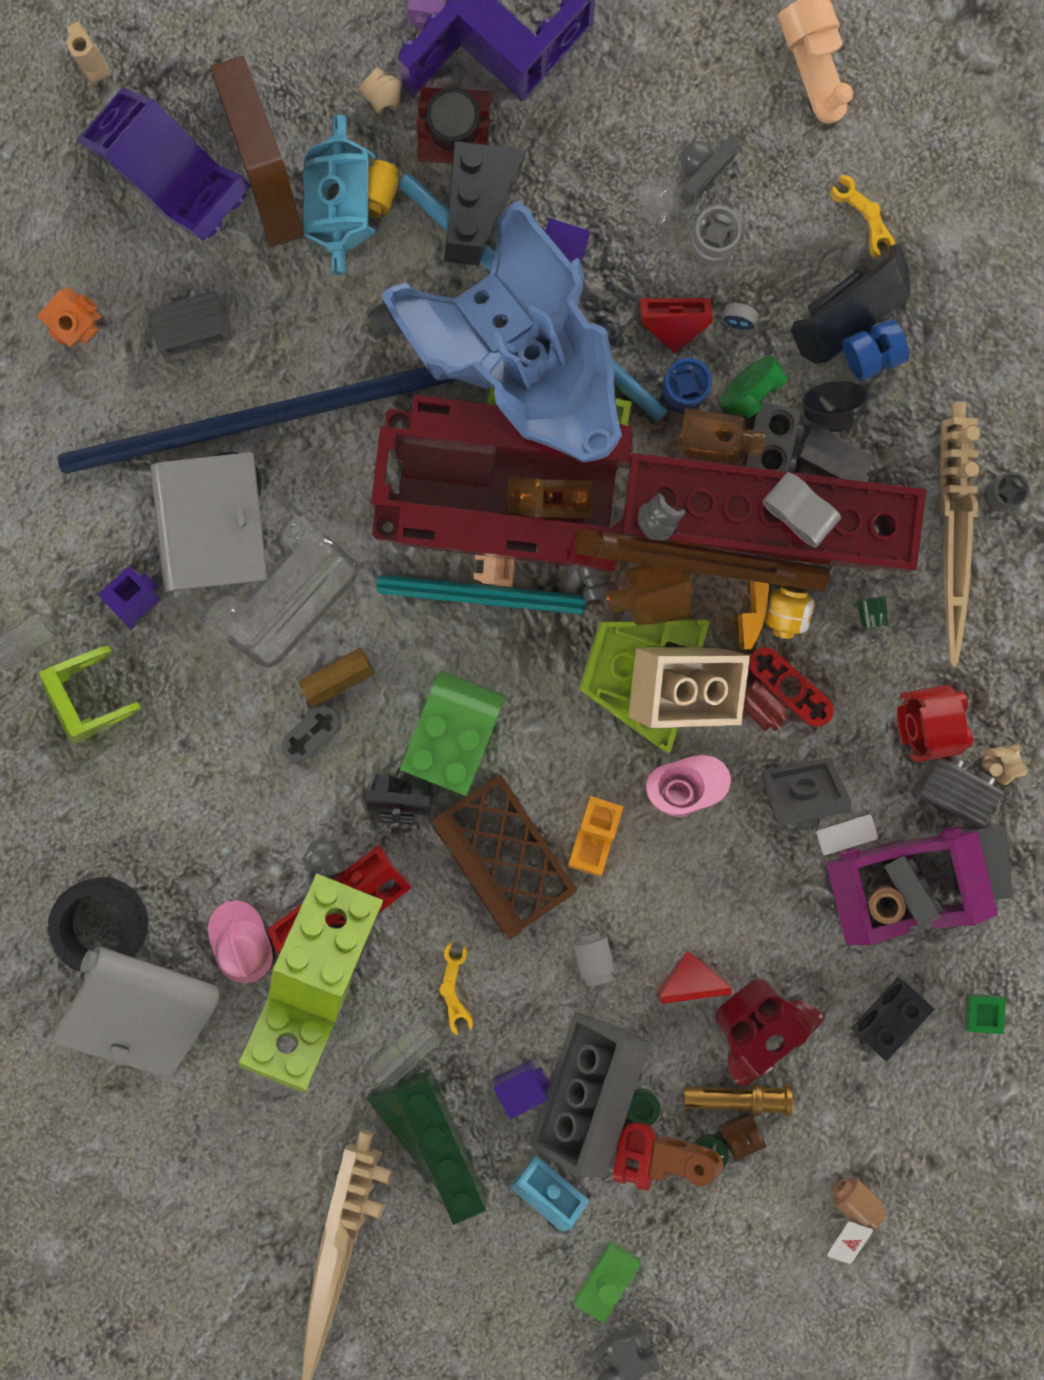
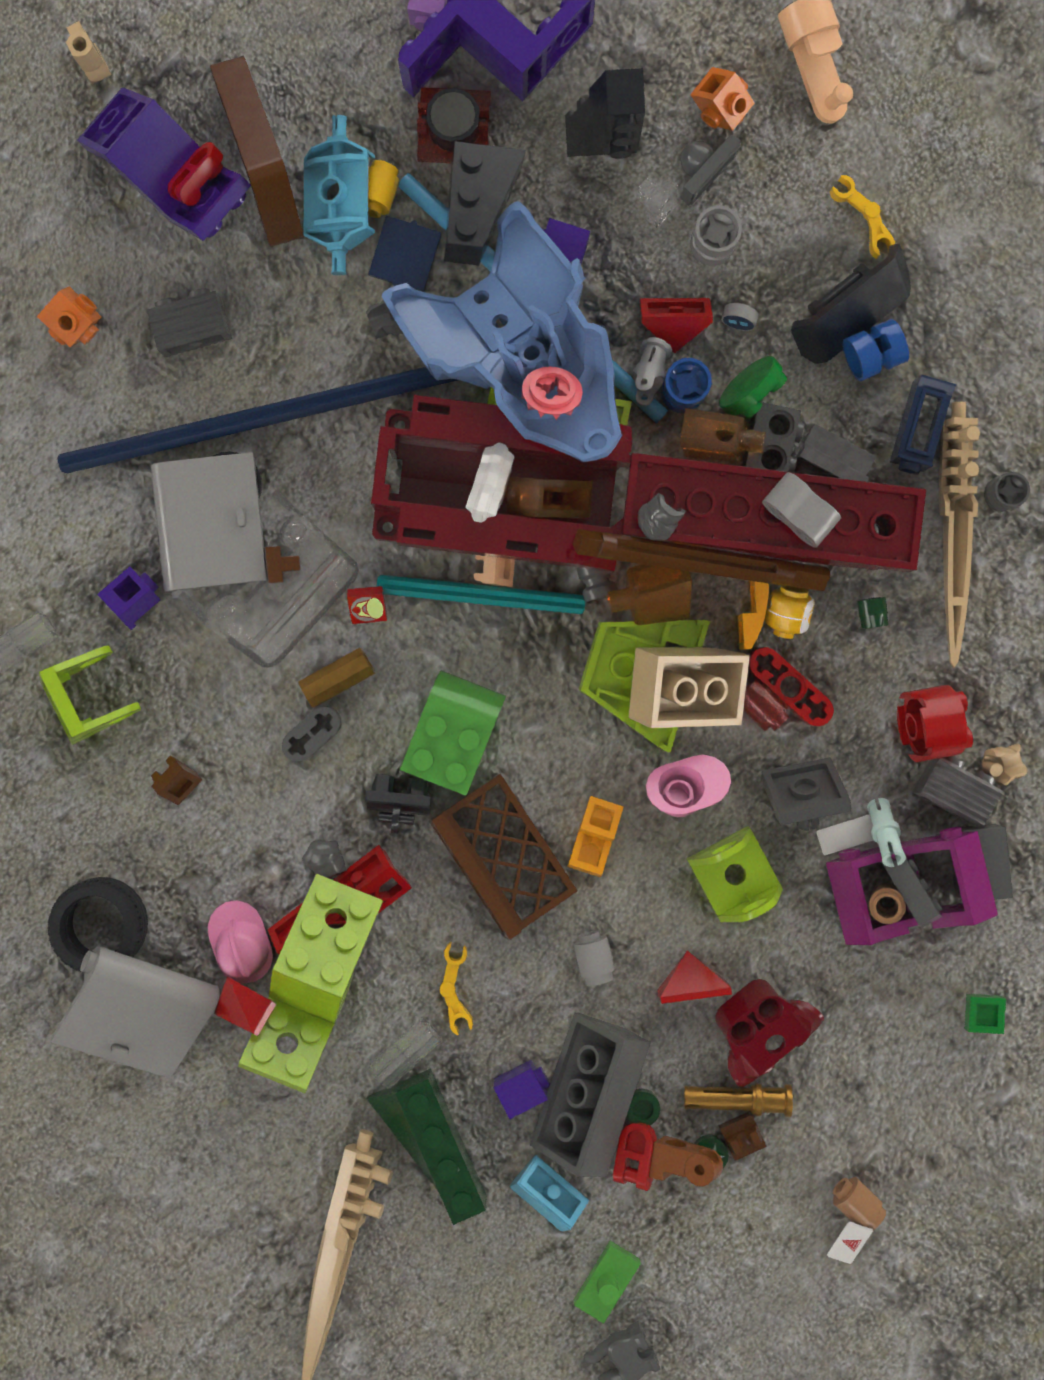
tan arm [359,67,404,115] -> none
black piece [802,381,868,432] -> none
black brick [851,977,935,1062] -> none
none -> reddish brown tile [151,755,202,805]
none -> red plate [167,142,223,206]
none -> red slope [214,976,276,1036]
none -> reddish brown tile [265,546,301,584]
none -> tile [347,586,387,624]
none -> dark blue piece [368,216,442,292]
none -> white rock [466,443,514,523]
none -> coral gear [522,366,583,420]
none -> black wedge [565,68,645,159]
none -> light grey piece [633,337,672,405]
none -> lime hose [686,826,783,922]
none -> orange brick [690,67,755,131]
none -> light aqua pin [867,798,906,867]
none -> dark blue window [890,375,956,475]

